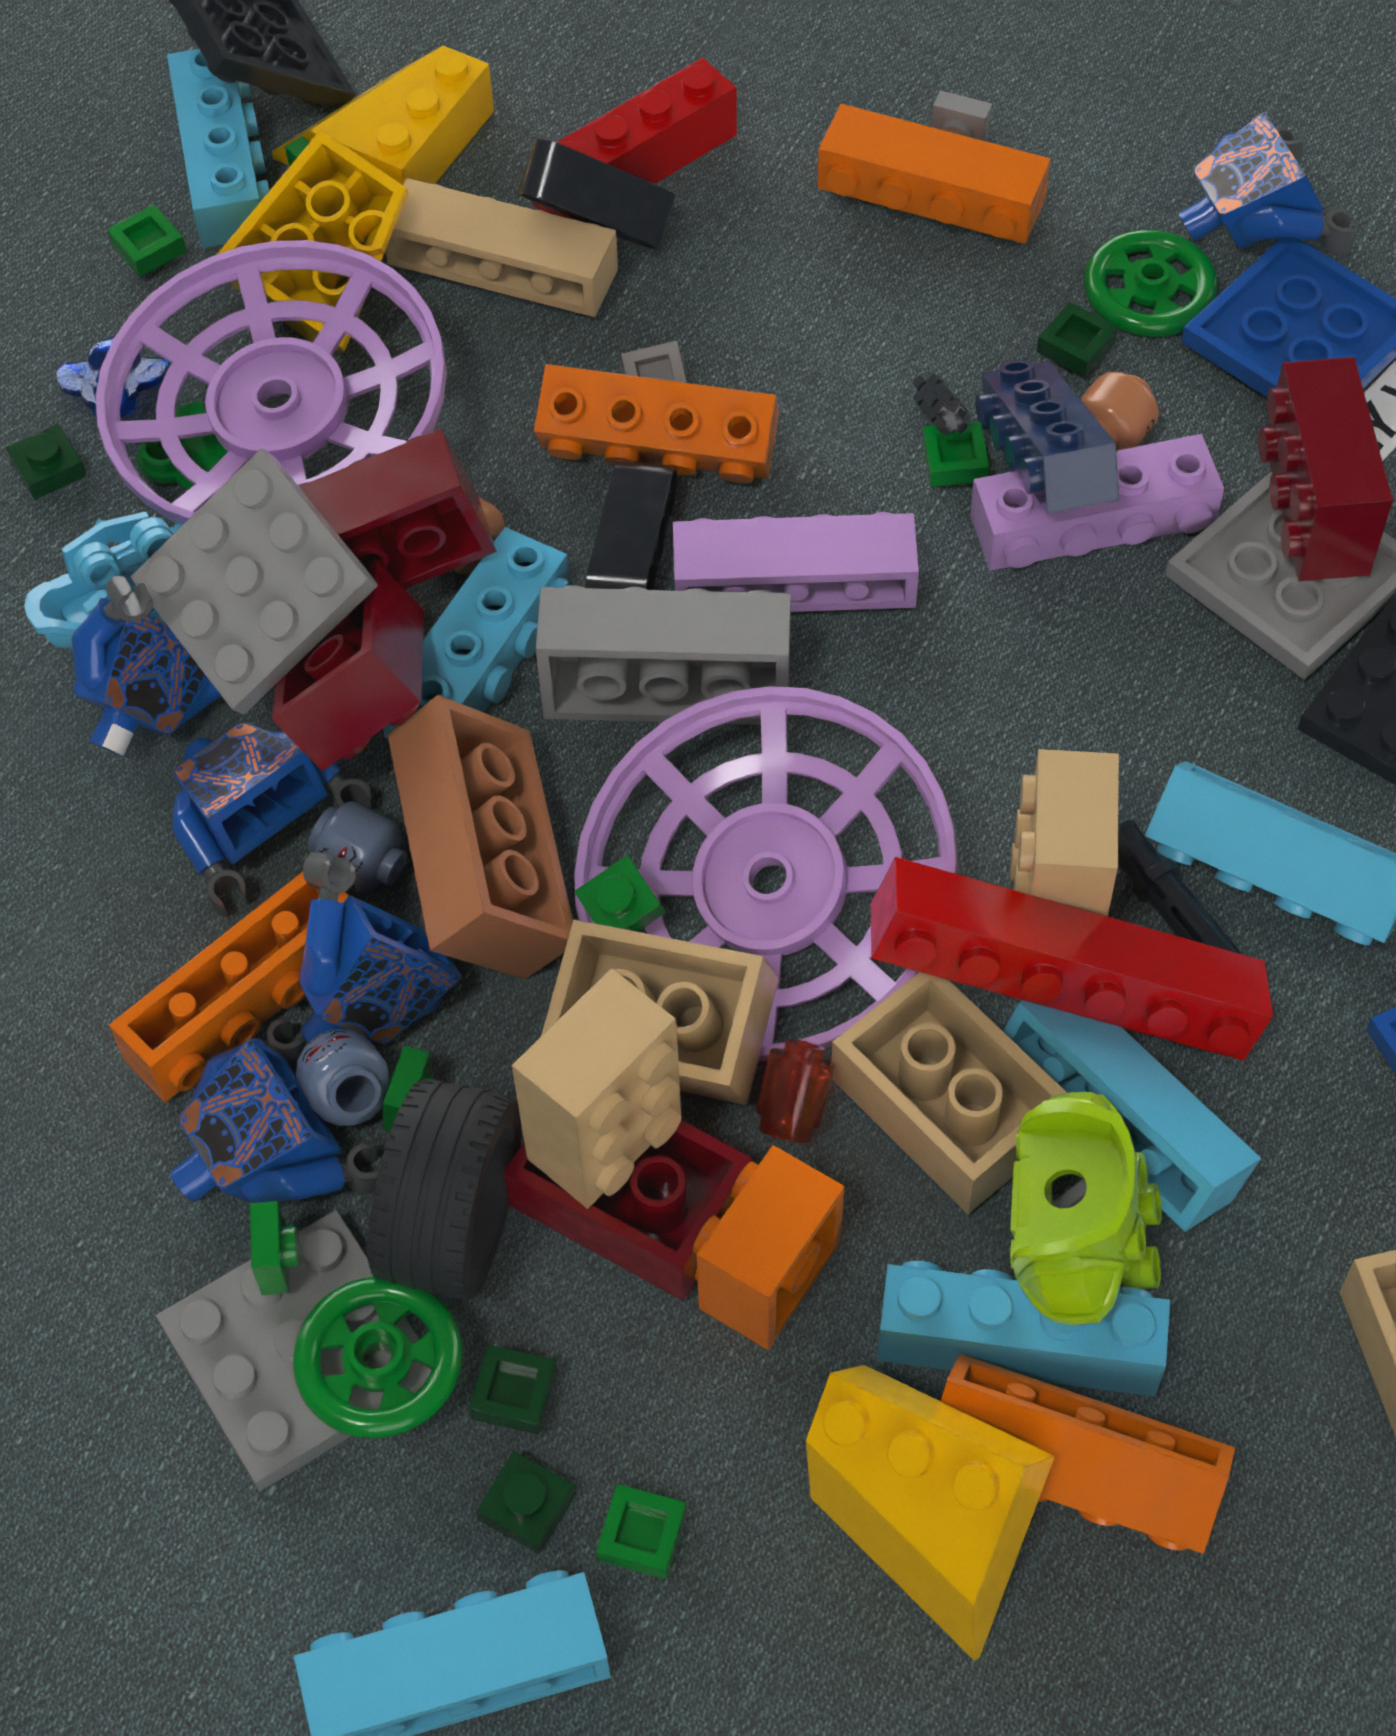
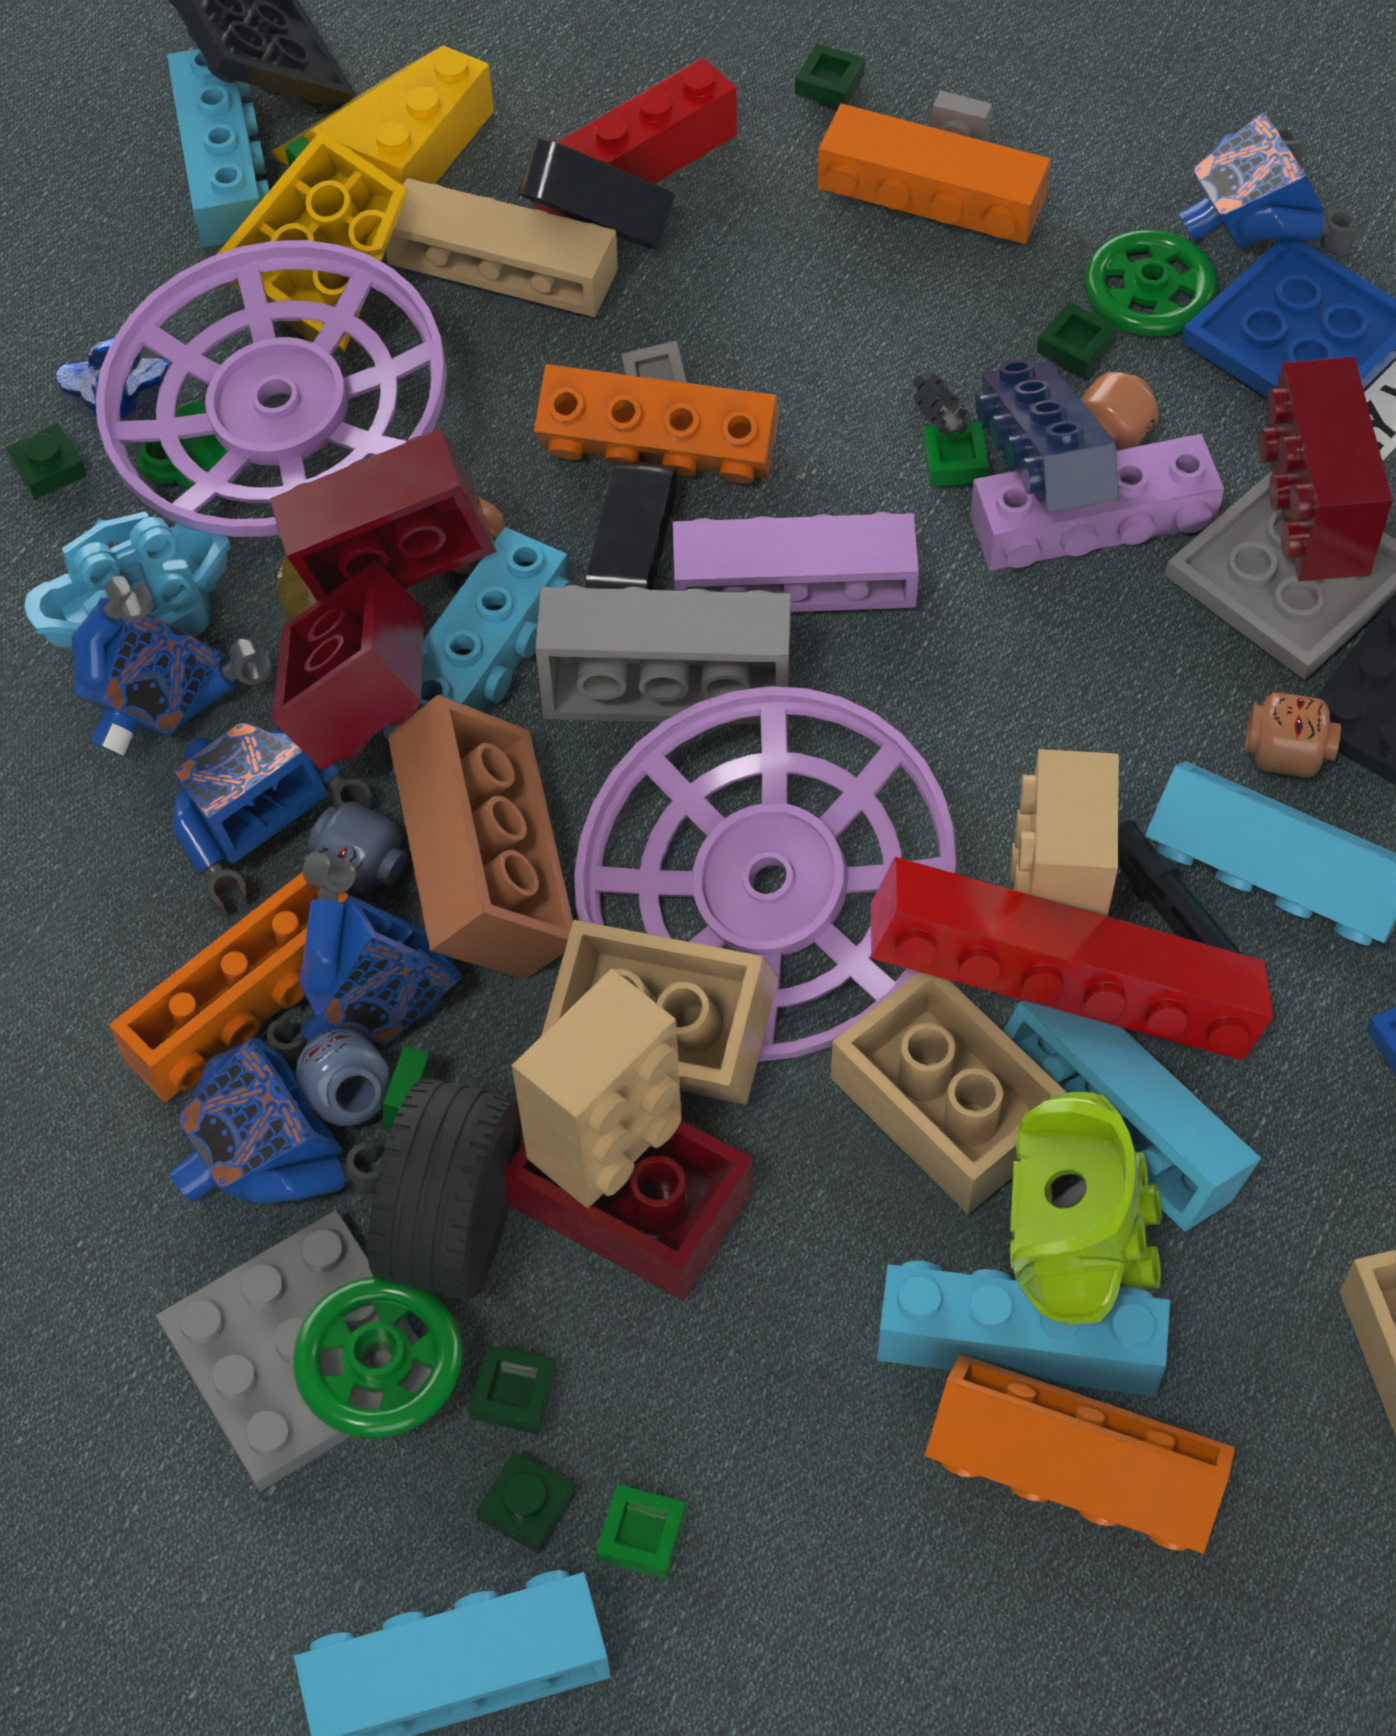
green plate [107,204,186,277] -> none
light grey plate [130,448,378,714] -> none
green plate [250,1201,301,1295] -> none
green plate [574,855,666,932] -> none
orange brick [693,1145,845,1351] -> none
clear red brick [756,1039,835,1143] -> none
yellow wedge [806,1365,1055,1661] -> none
none -> dark green plate [795,43,865,108]
none -> nougat head [1244,692,1341,778]

